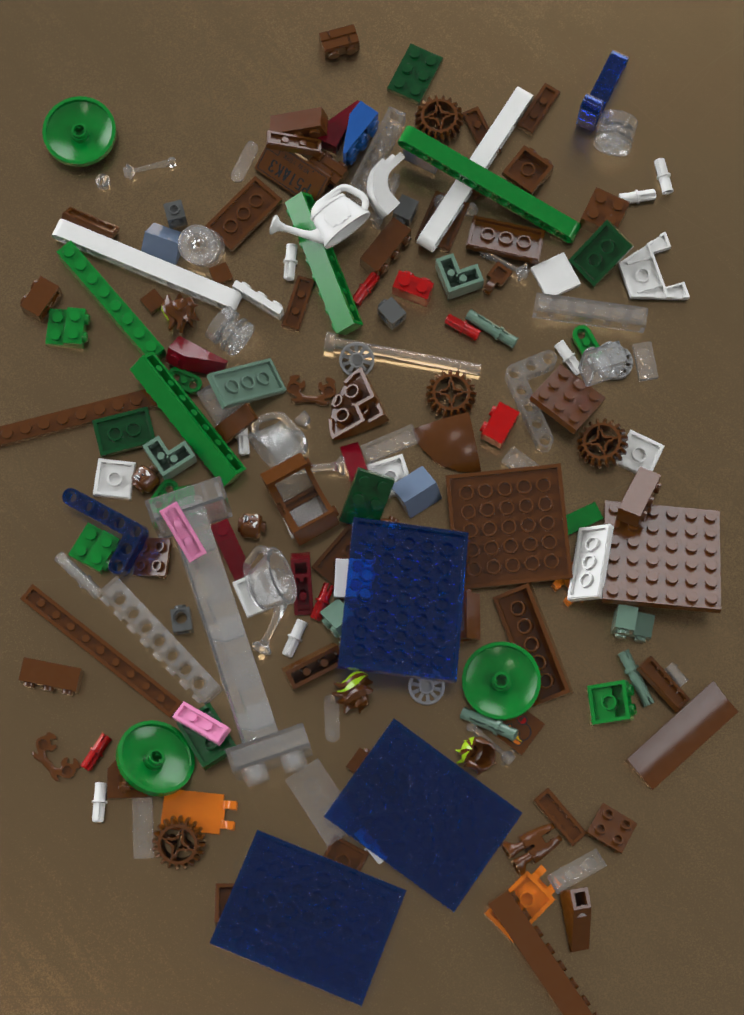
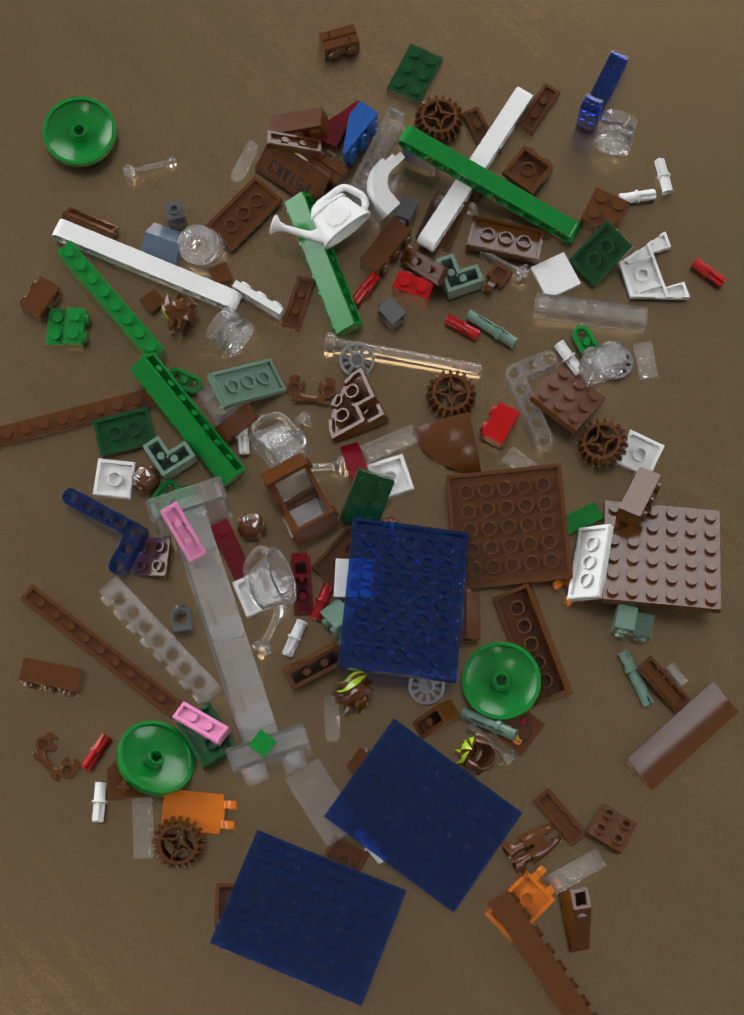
clear pin [54,552,103,599] -> none
green plate [68,522,122,575] -> none
clear hinge [95,173,111,190] -> none
dark red slope [165,336,228,374] -> none
white axle [283,243,298,281] -> none
sand blue slope [392,466,442,518] -> none
green plate [587,680,637,725] -> none
none -> green tile [248,729,277,758]
none -> reddish brown tile [400,245,449,286]
none -> reddish brown slope [412,699,461,739]
none -> red axle [691,257,726,287]

